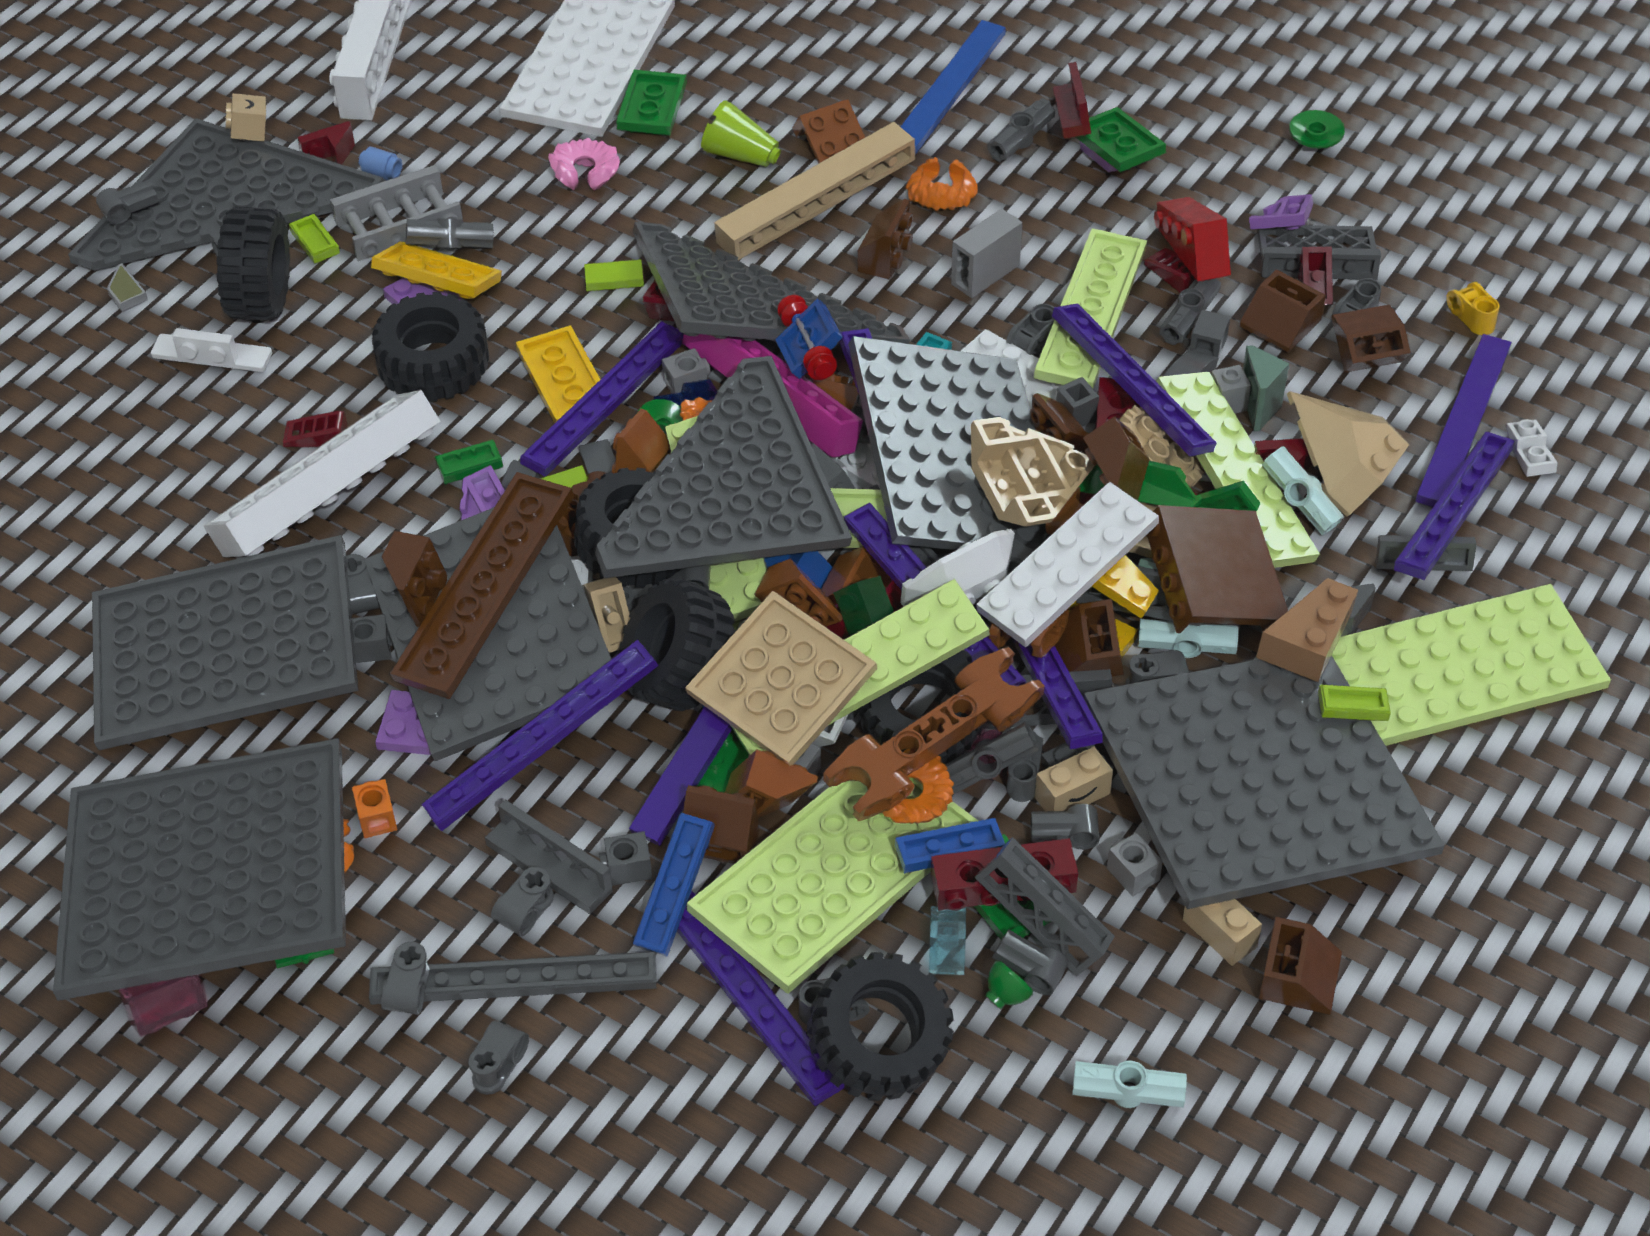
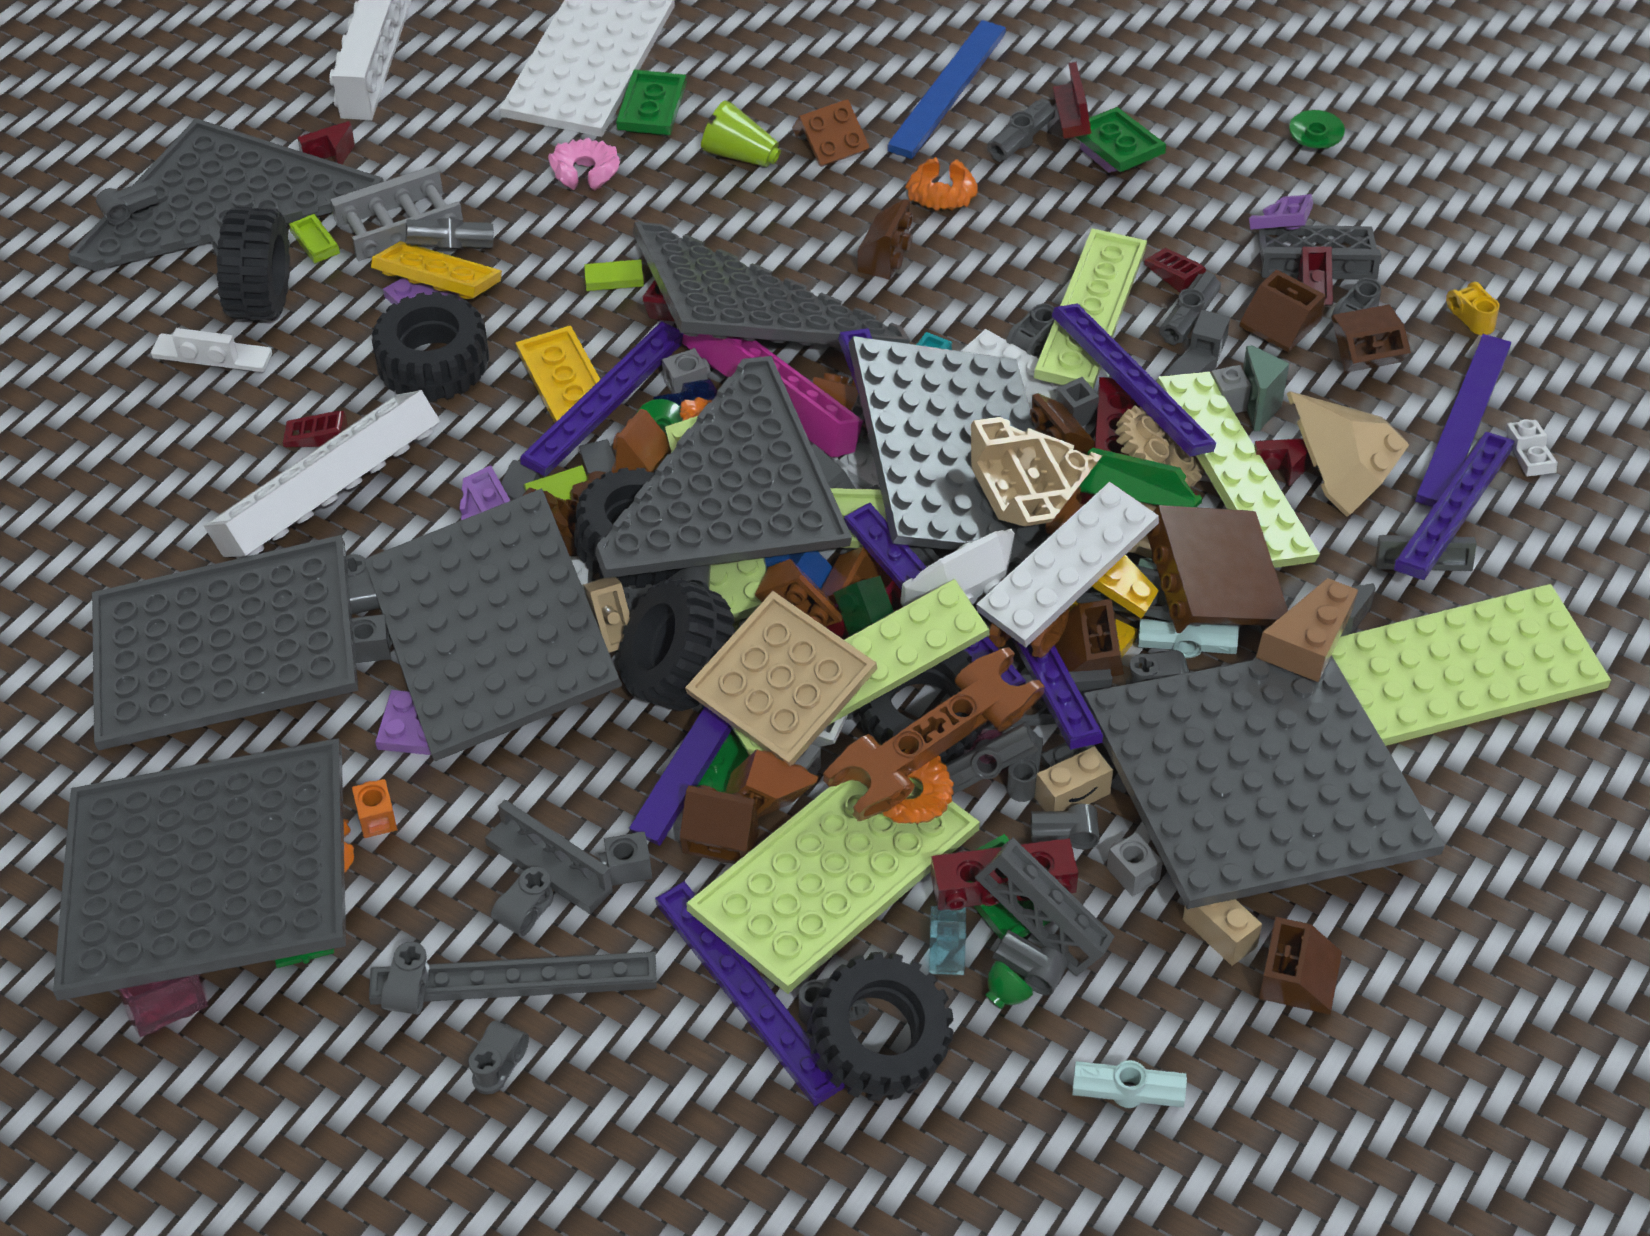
tile [107,263,148,312] -> none
tan brick [225,94,266,141] -> none
medium blue brick [359,146,403,180] -> none
reddish brown slope [382,531,448,627] -> none
reddish brown plate [390,472,574,699] -> none
dark purple tile [422,640,658,831] -> none
green plate [435,440,503,484] -> none
blue tile [633,812,715,957] -> none
tan brick [714,122,915,260] -> none
plate [775,295,843,380] -> none
blue plate [895,818,1005,873] -> none
light grey brick [951,208,1022,298] -> none
reddish brown slope [1083,417,1150,501] -> none
red wedge [1154,197,1231,281] -> none
green plate [1197,480,1261,511] -> none
light aqua piece [1262,446,1344,535] -> none
lime tile [1318,685,1391,721] -> none

